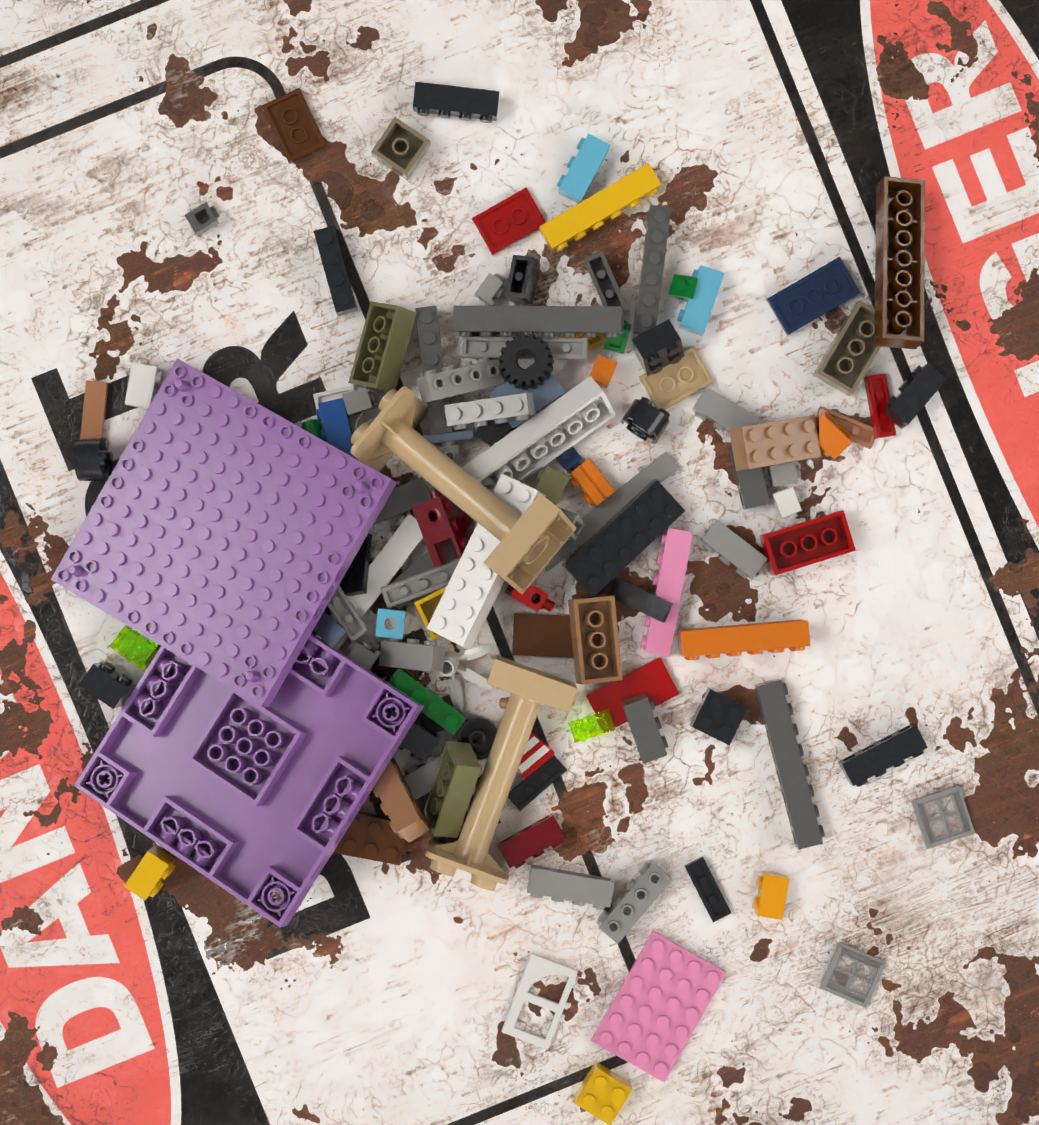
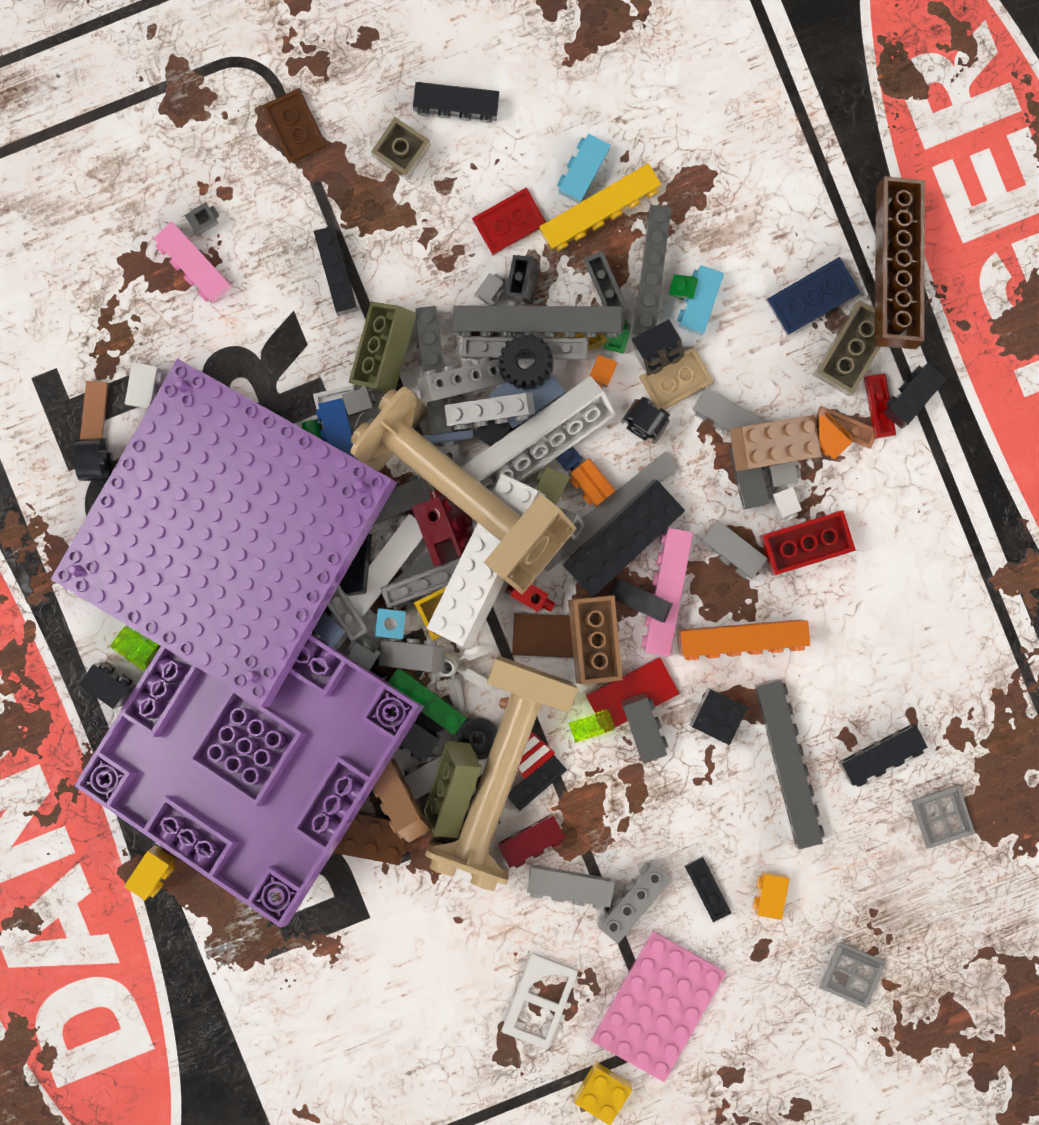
none -> bright pink brick [153,222,232,304]

